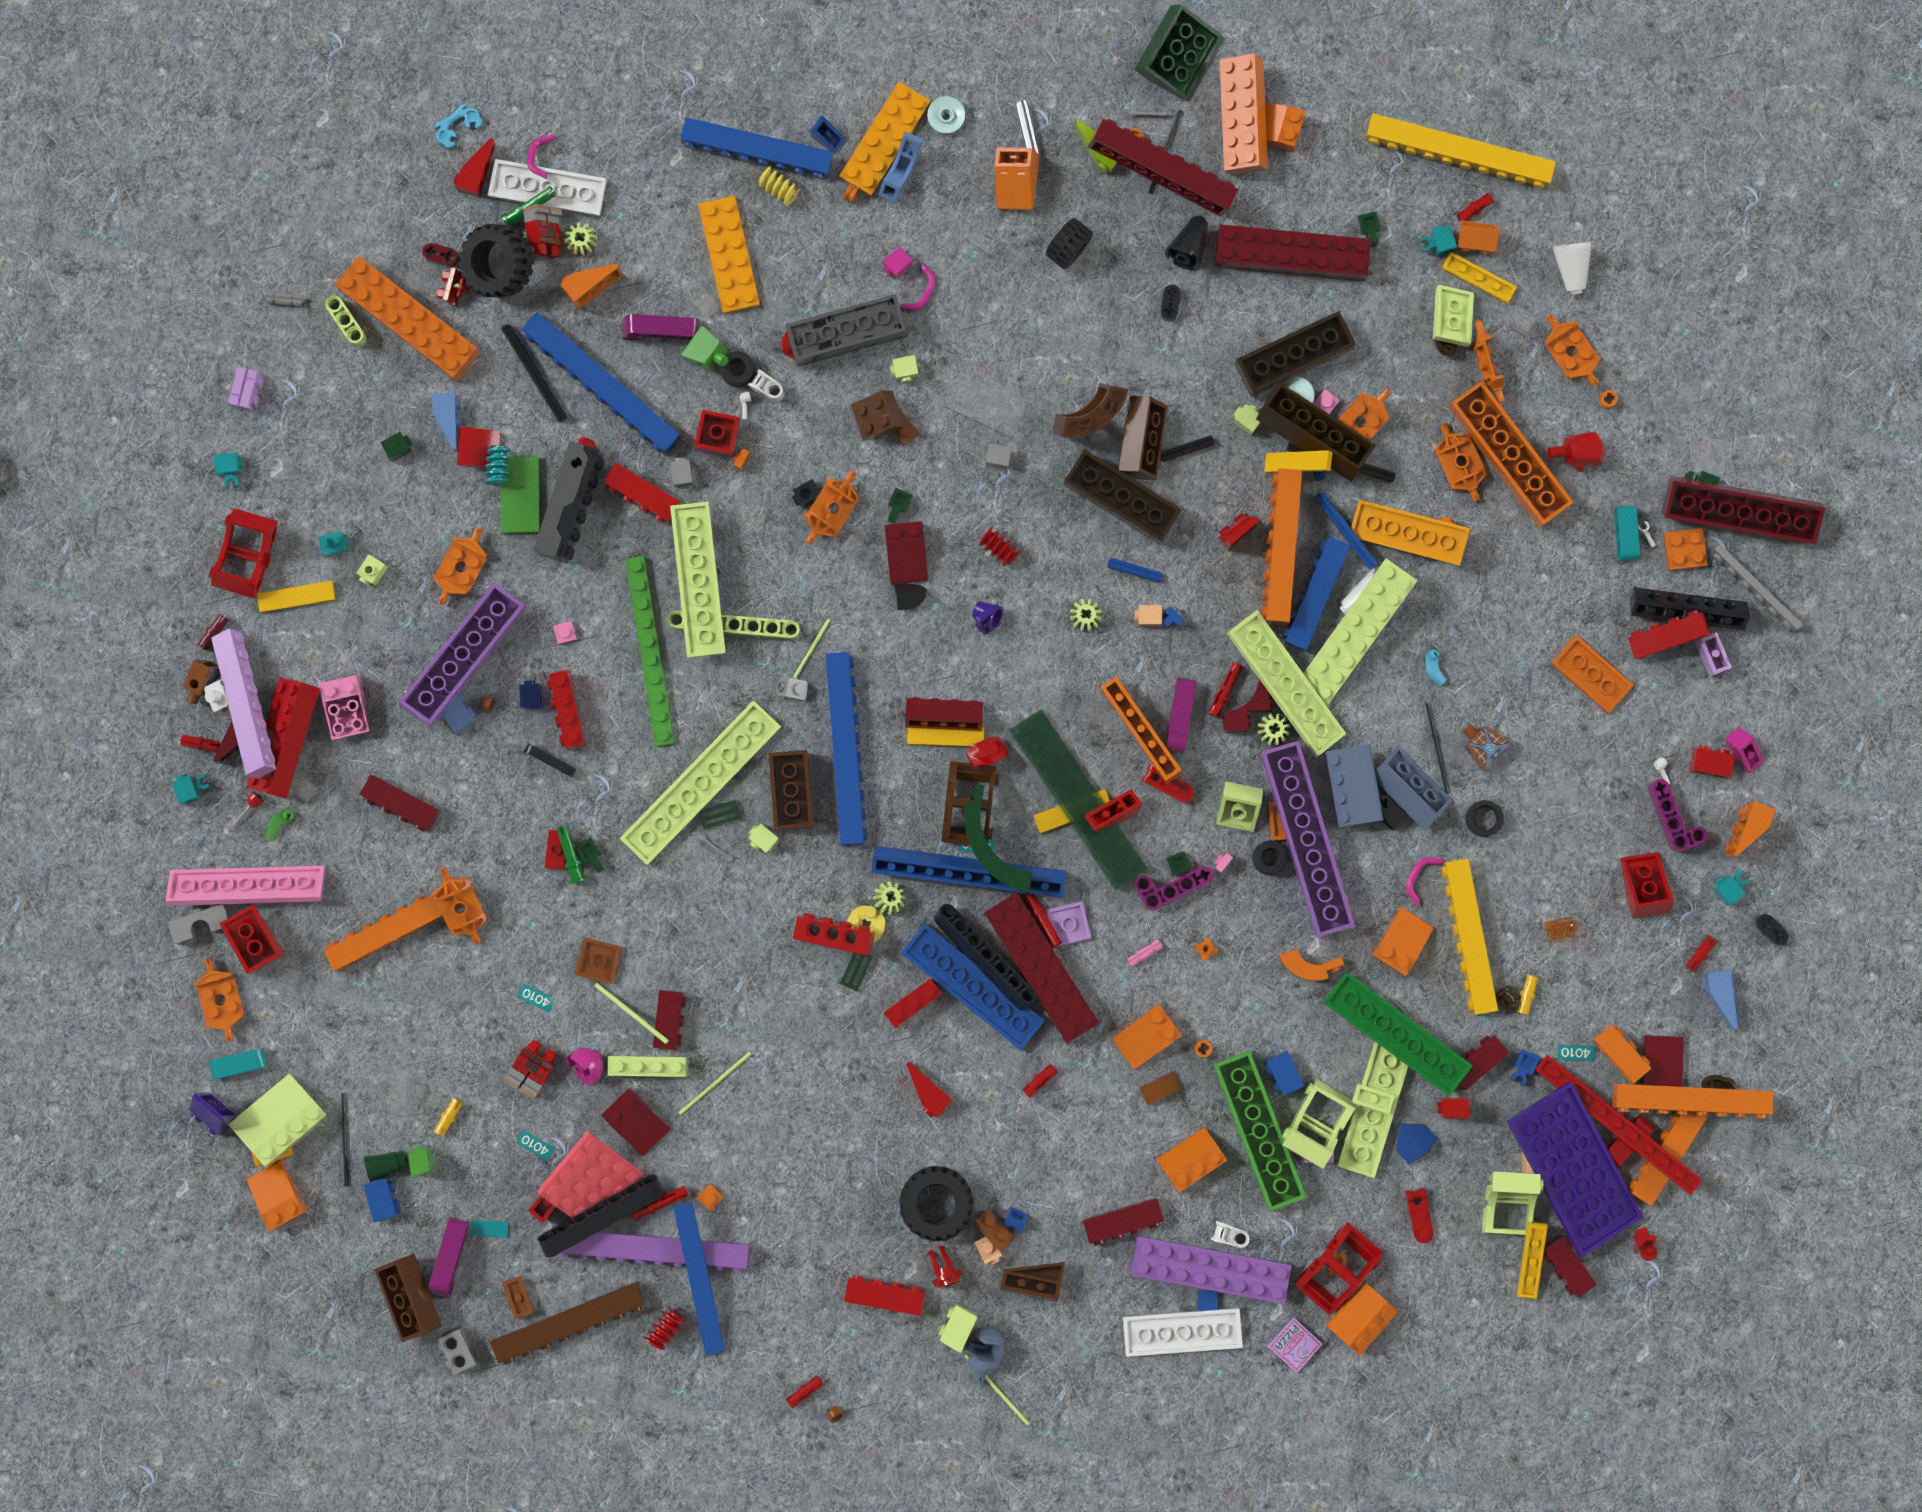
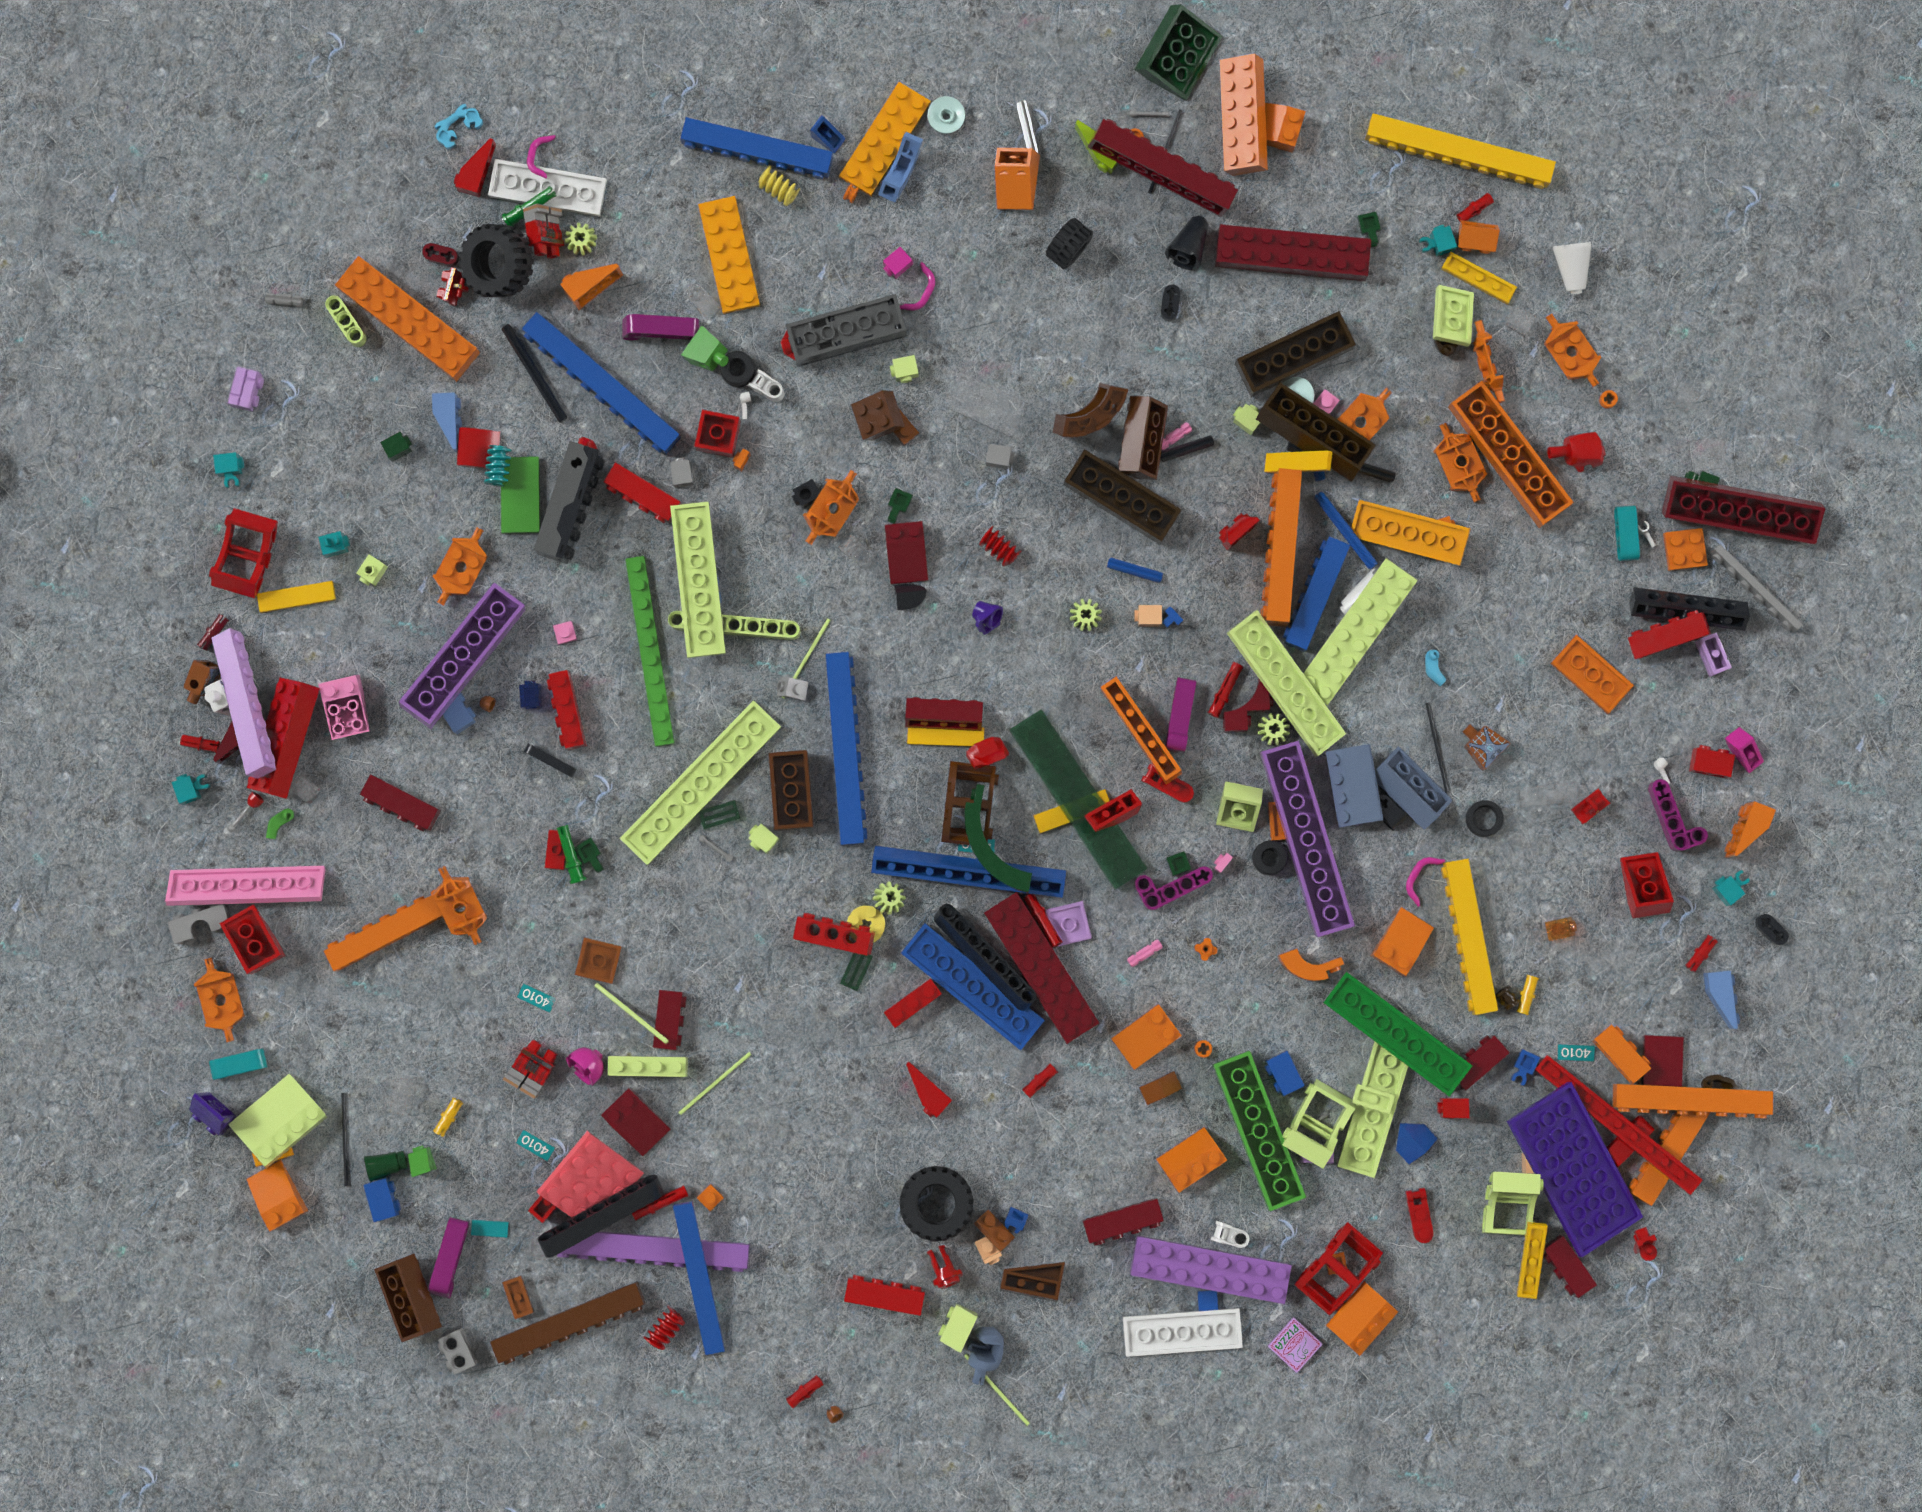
none -> bright pink axle [1162,422,1192,450]
none -> red hips [1570,788,1610,825]

